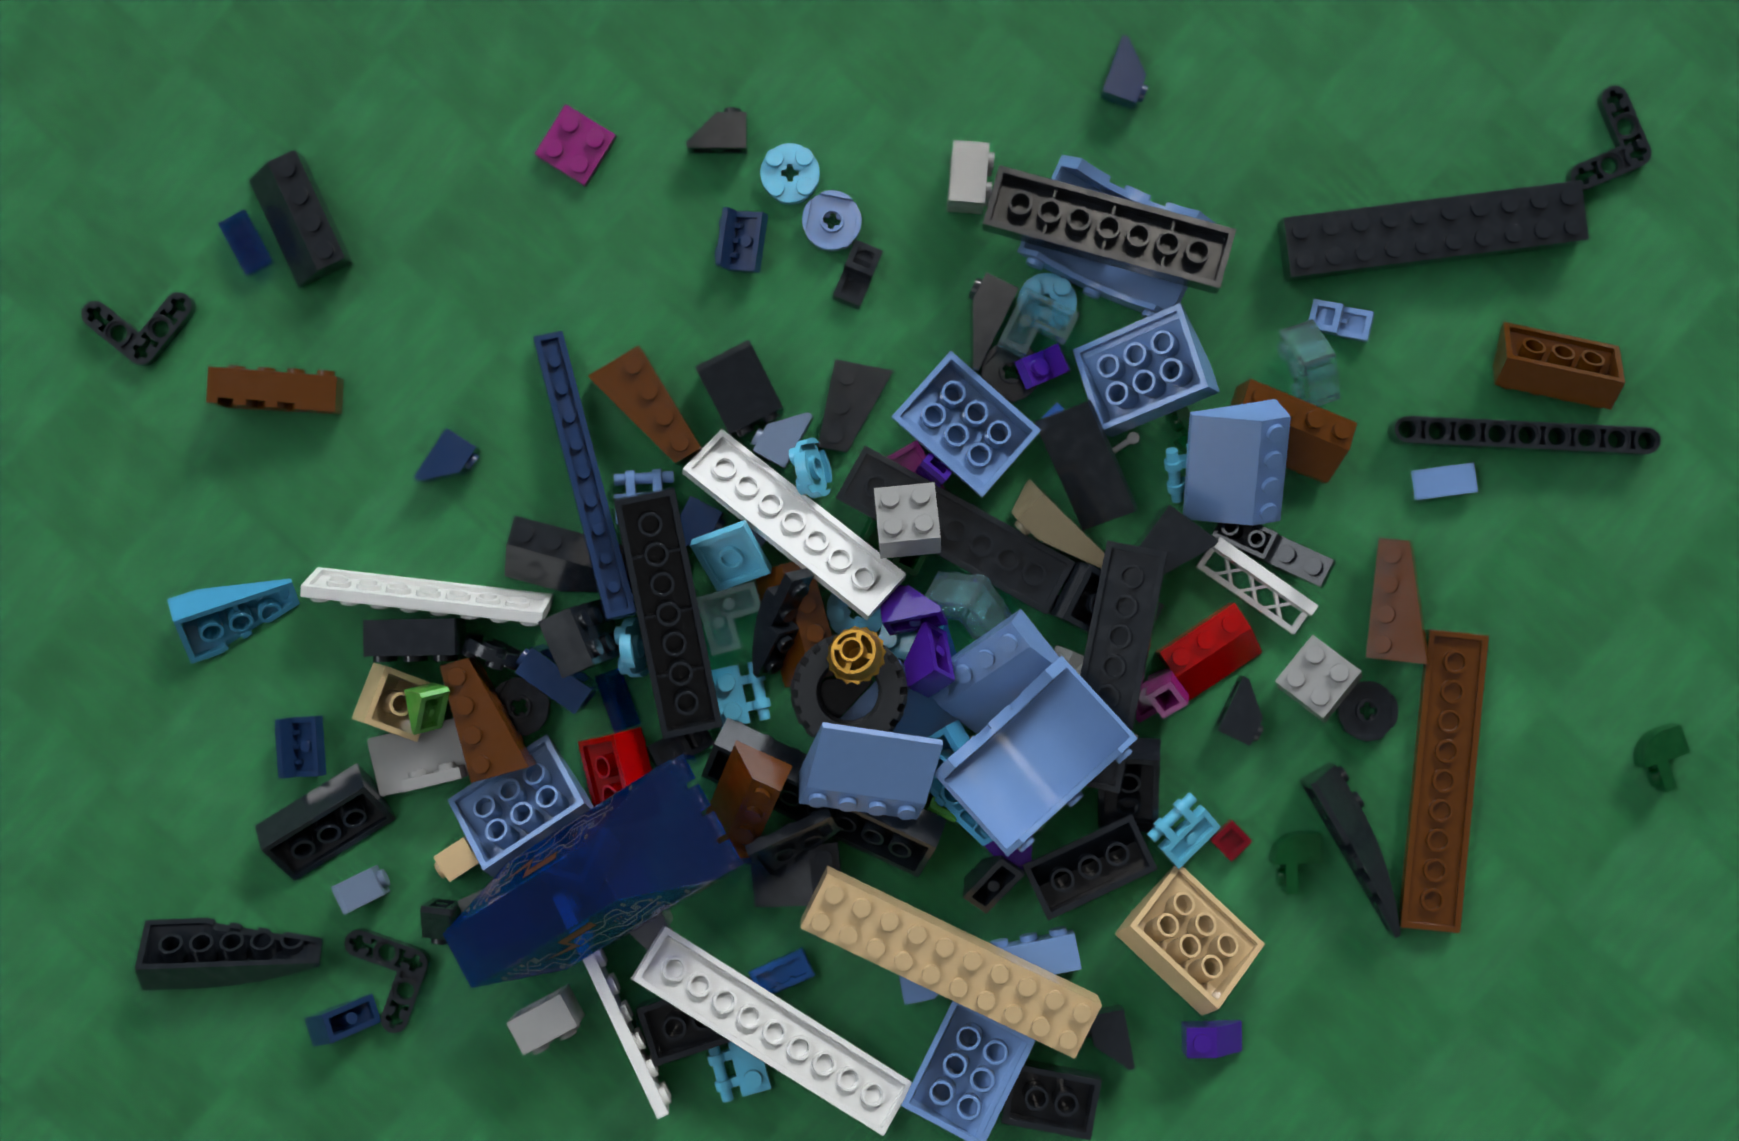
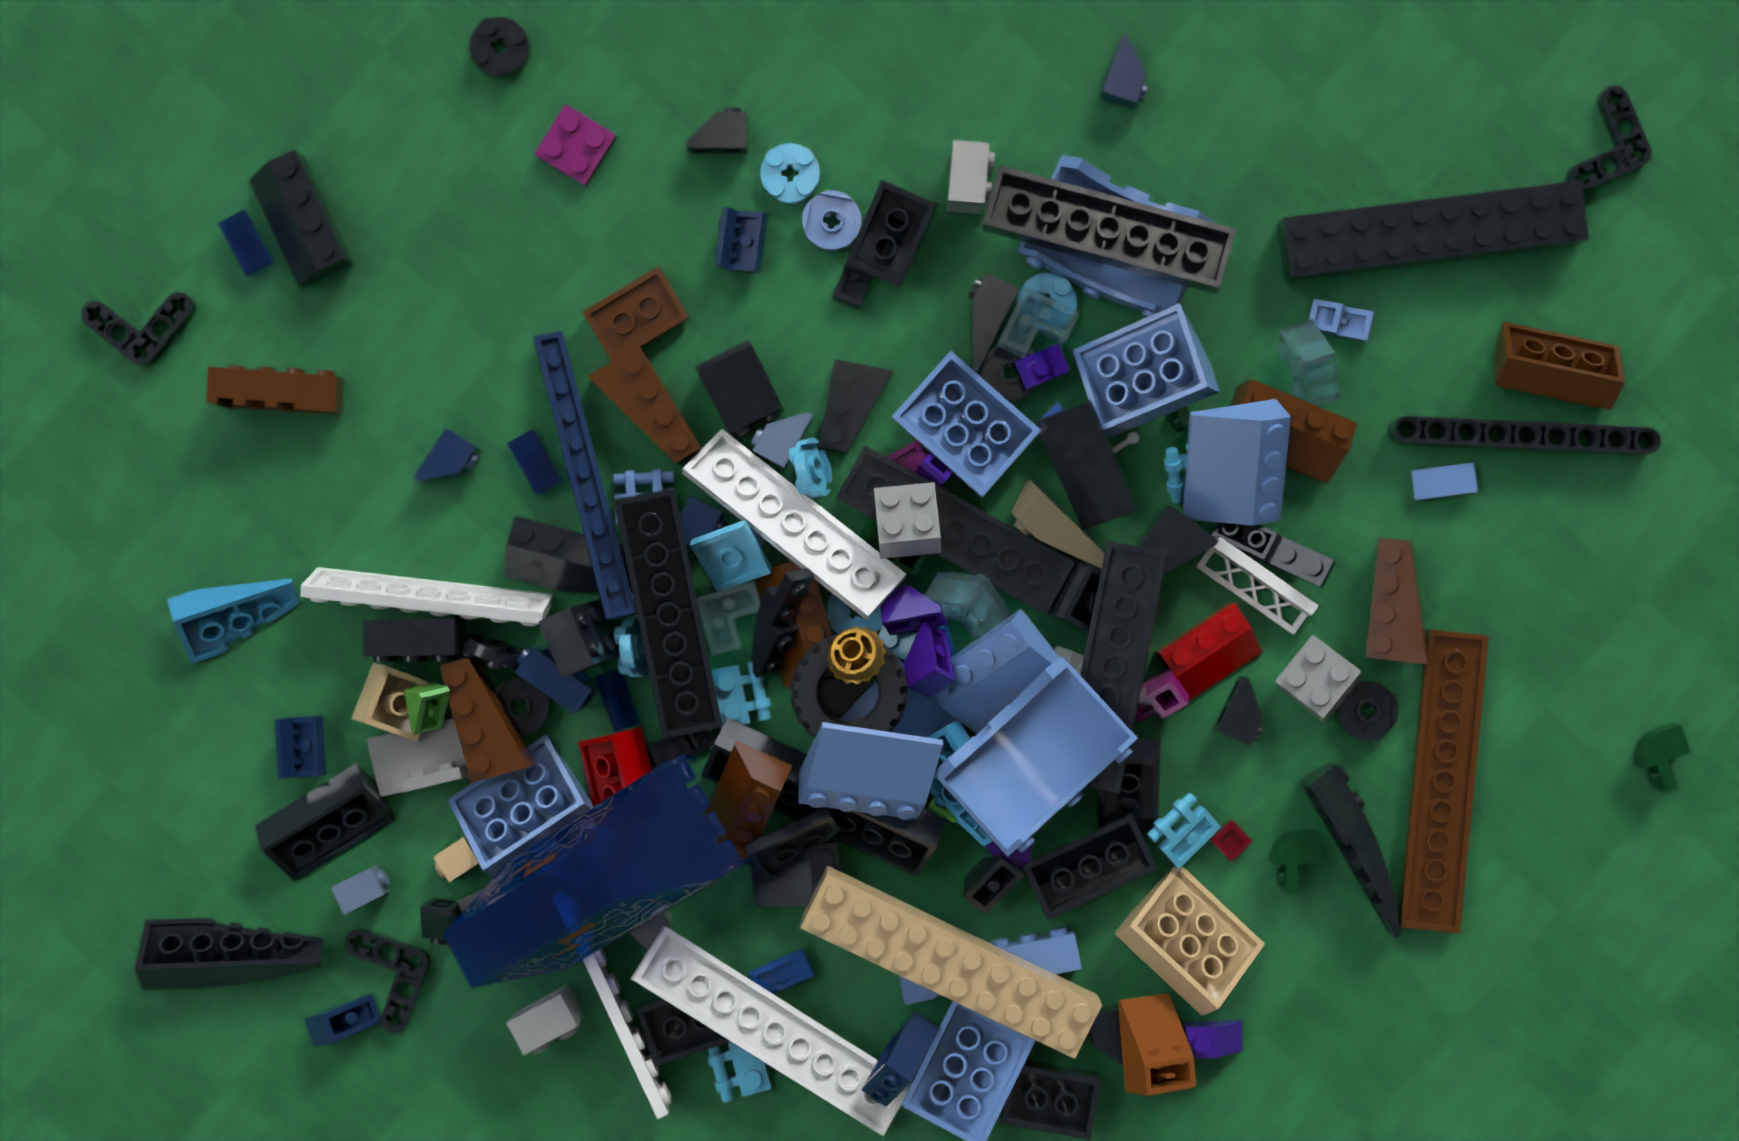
none -> black plate [469,17,531,79]
none -> clear blue plate [507,429,563,495]
none -> reddish brown plate [582,266,690,361]
none -> black slope [846,179,939,287]
none -> dark blue window [861,1011,940,1107]
none -> dark orange slope [1118,993,1196,1096]

